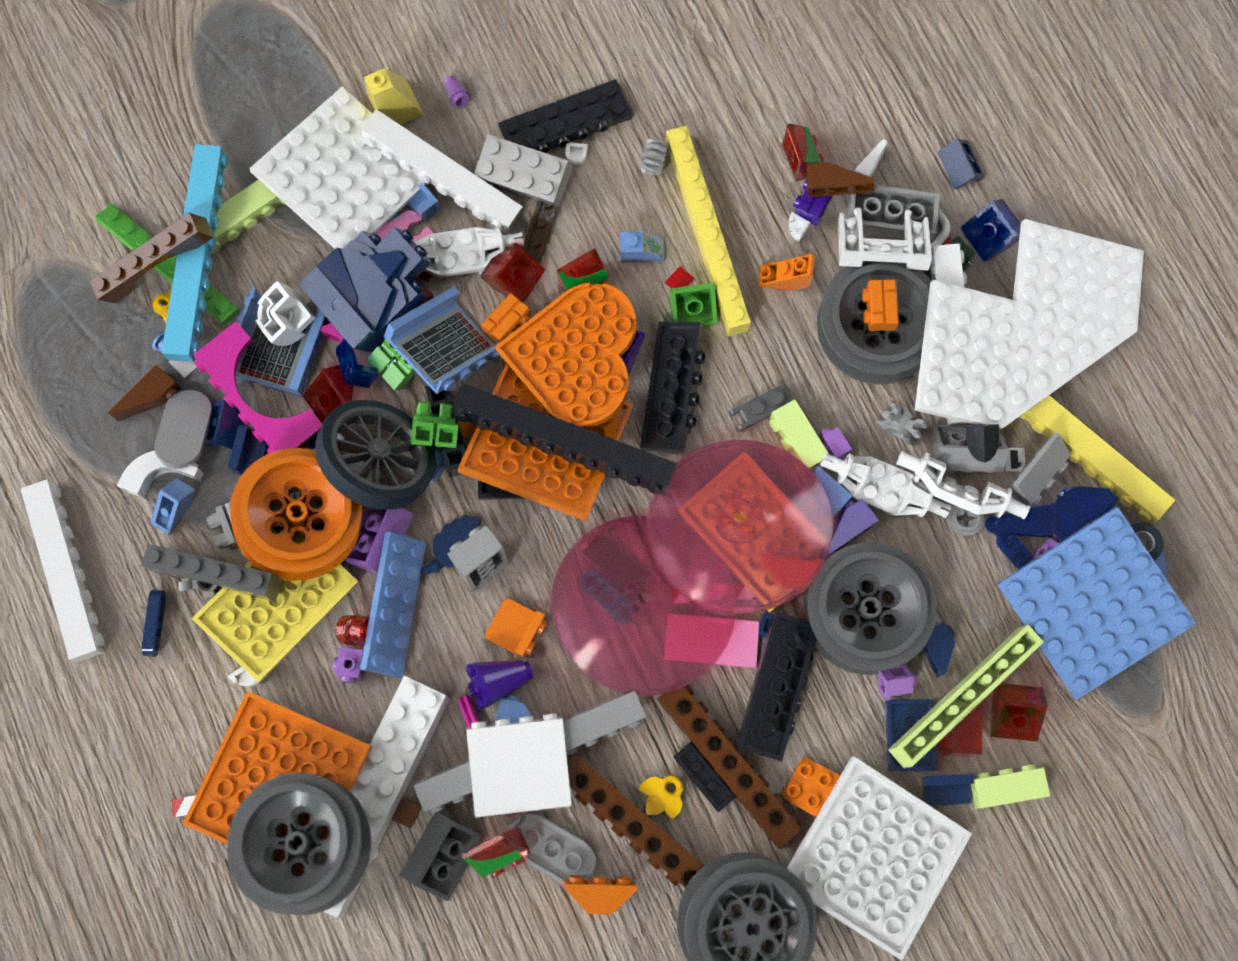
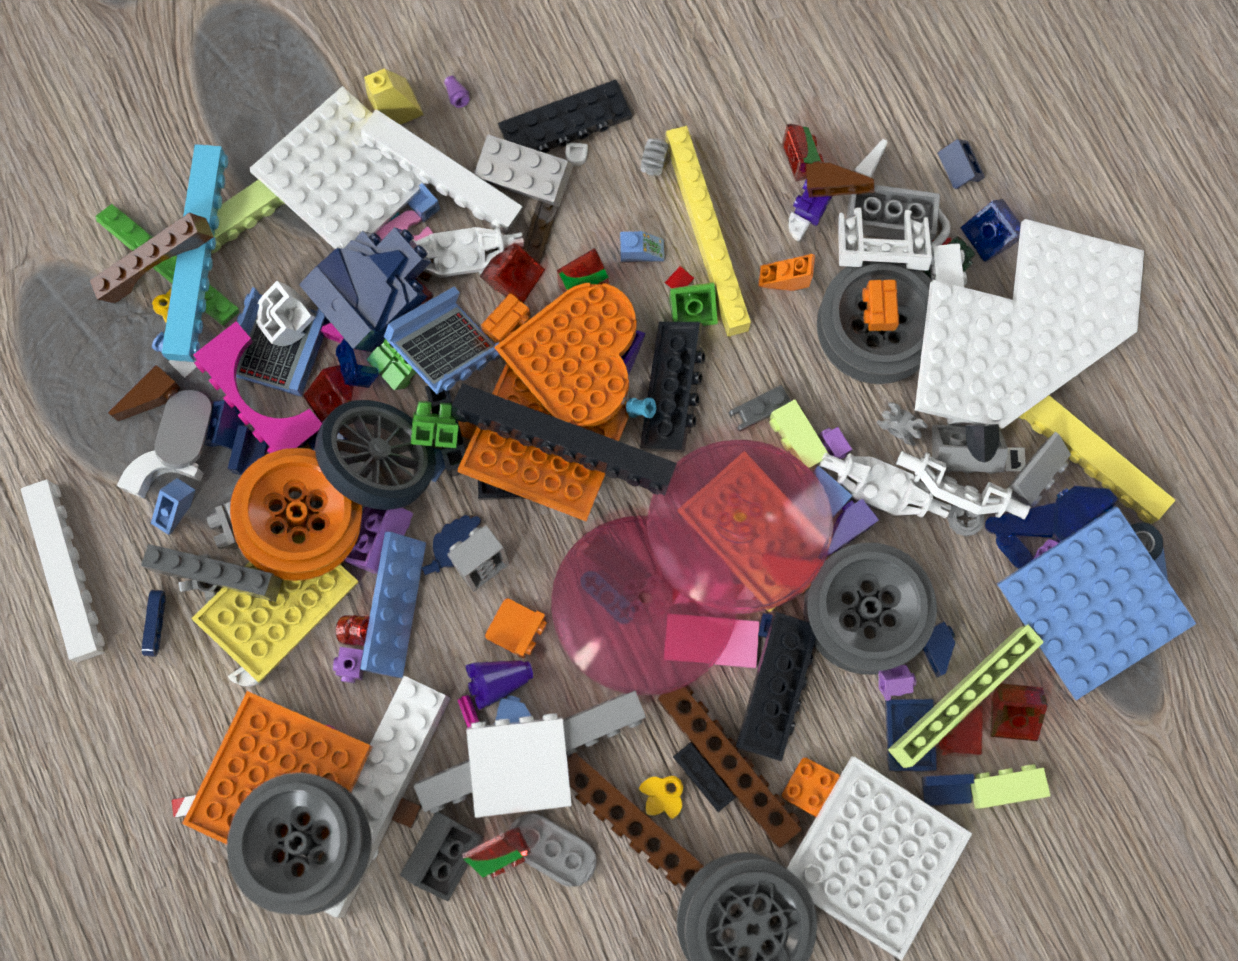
orange slope [562,875,637,915] -> none
none -> medium azure bush [626,398,656,418]

